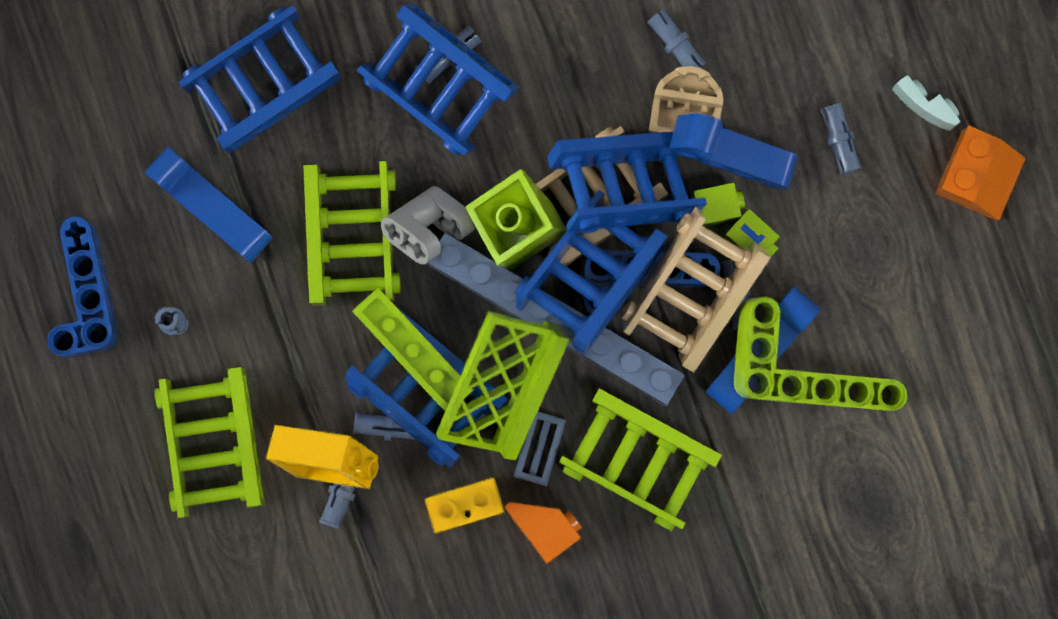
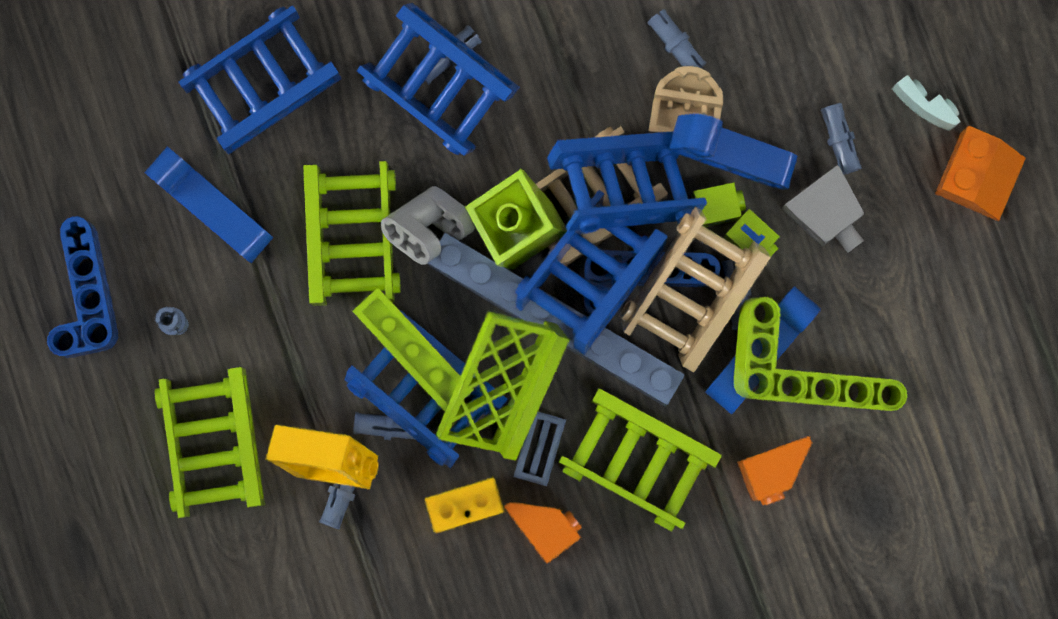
none -> orange slope [737,437,812,505]
none -> light grey torso [782,165,864,253]

